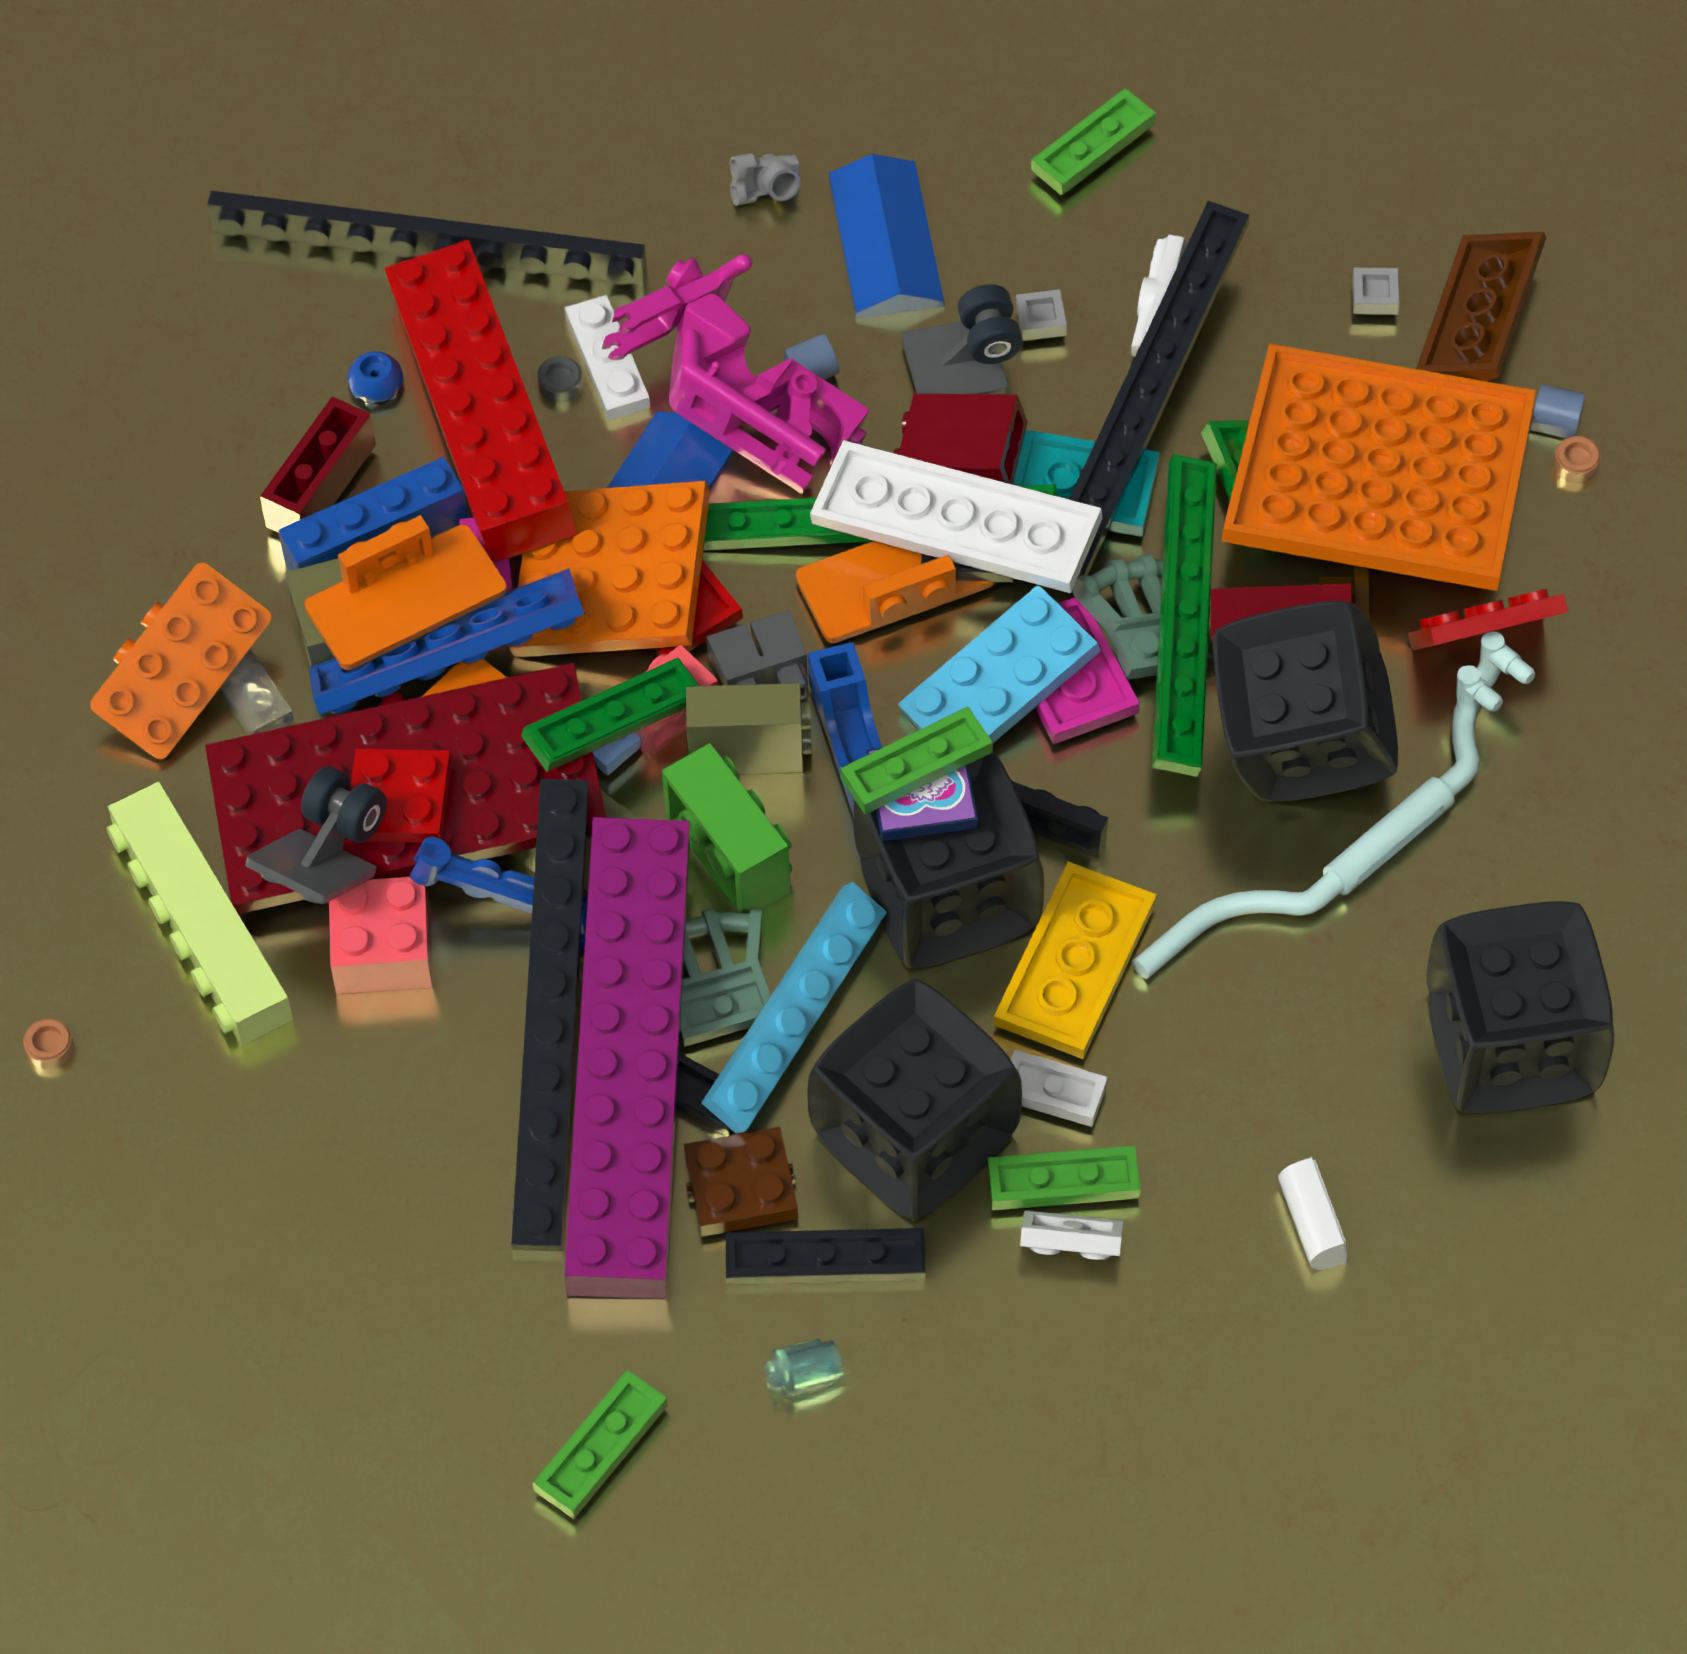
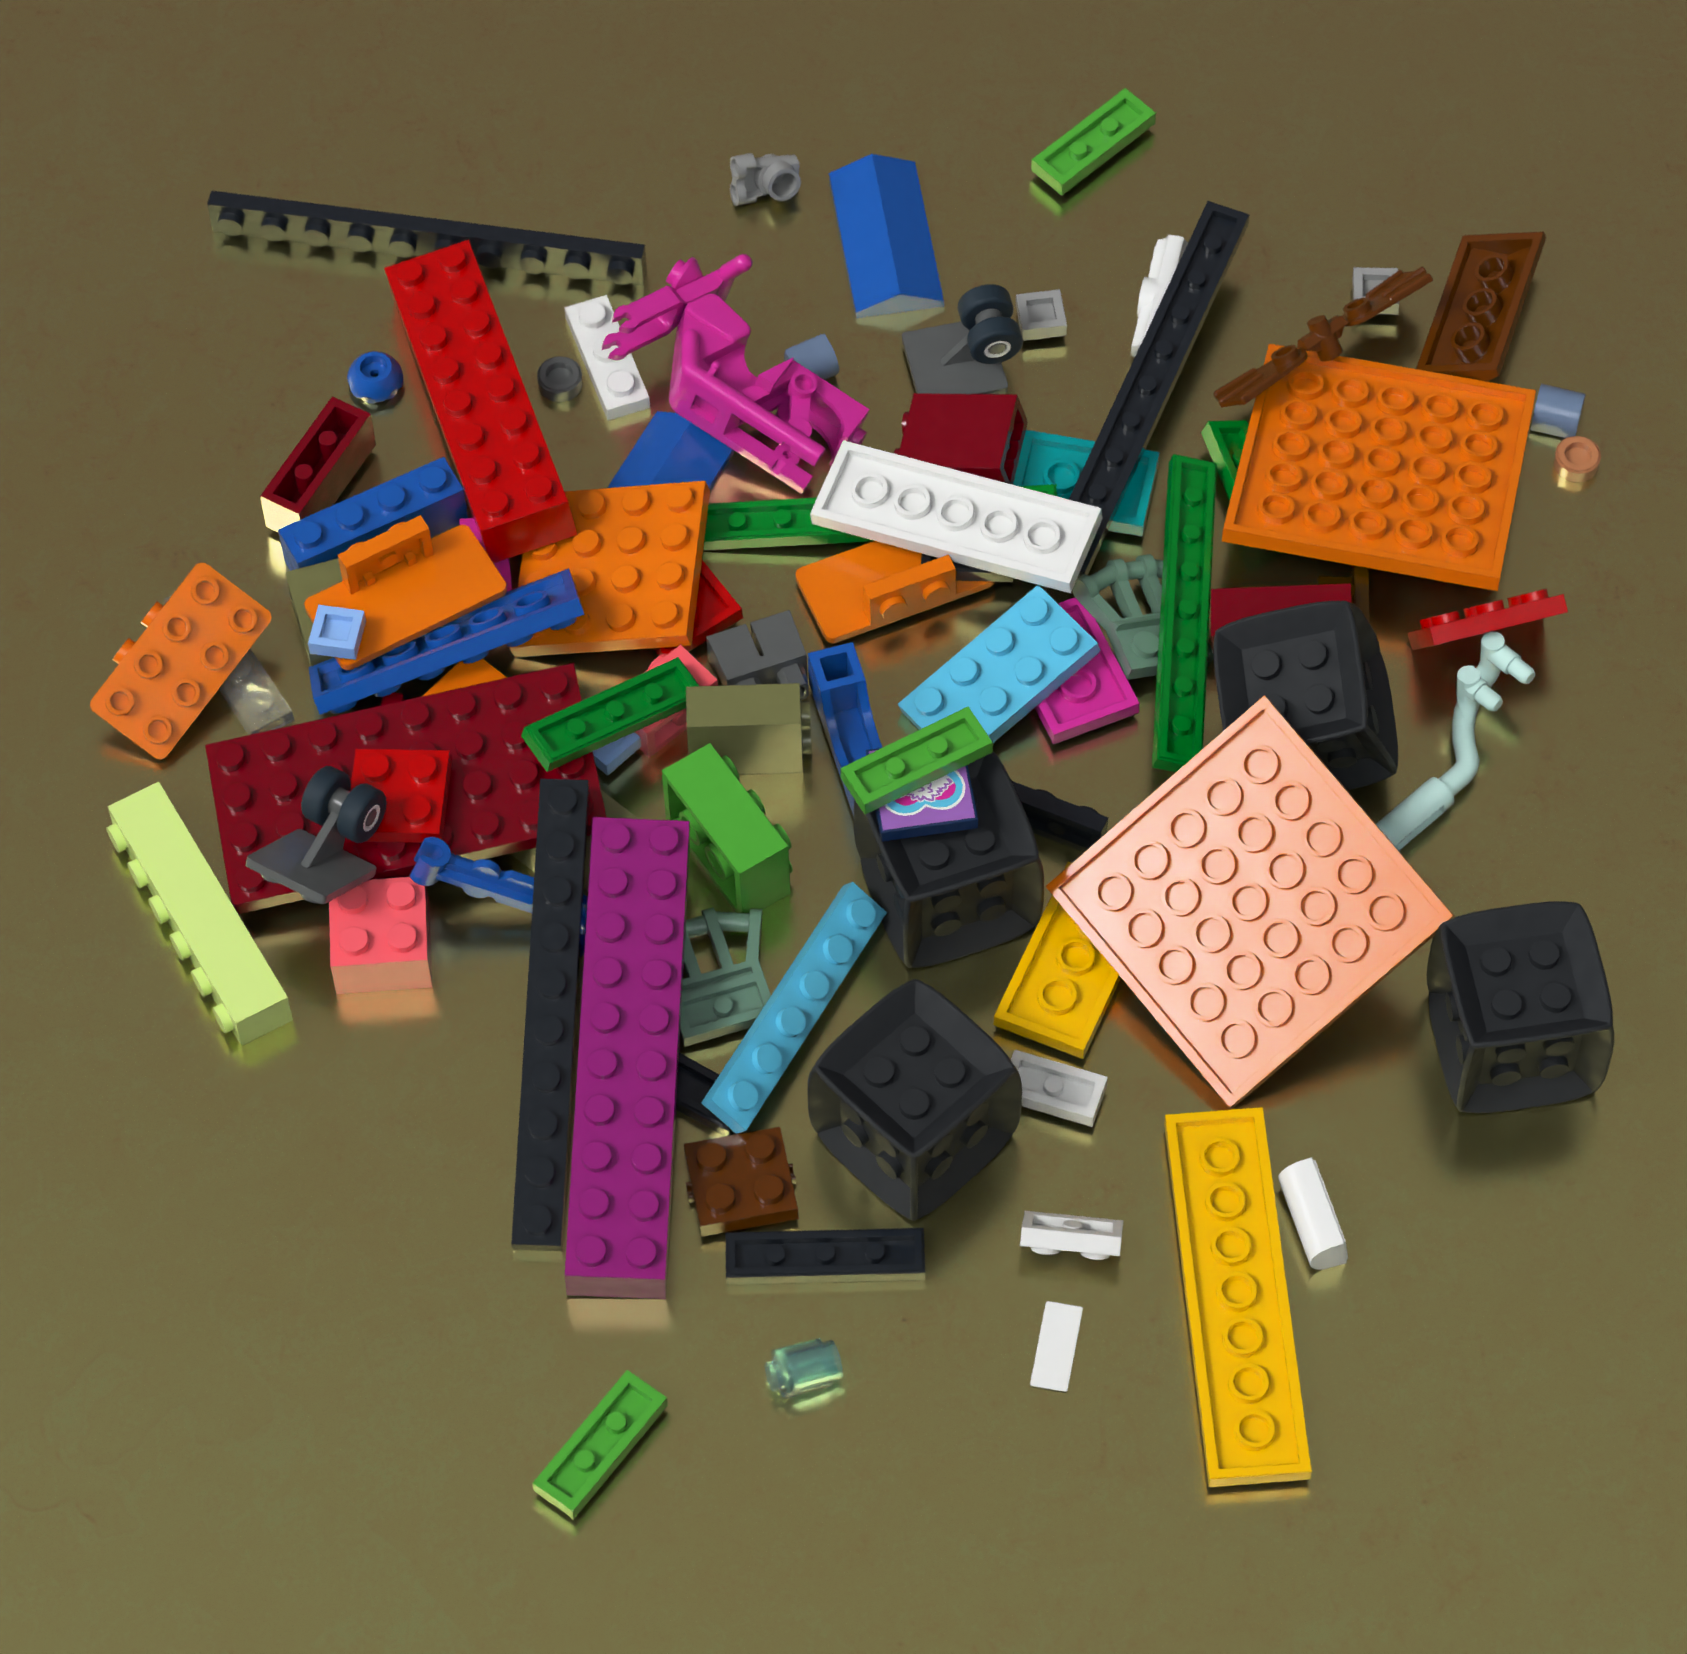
nougat tile [23,1018,74,1069] -> none
bright green plate [987,1146,1141,1210] -> none
none -> light blue plate [308,605,366,660]
none -> white sticker [1030,1301,1083,1392]
none -> plate [1045,695,1456,1108]
none -> yellow plate [1164,1107,1312,1487]
none -> reddish brown piece [1213,267,1433,408]

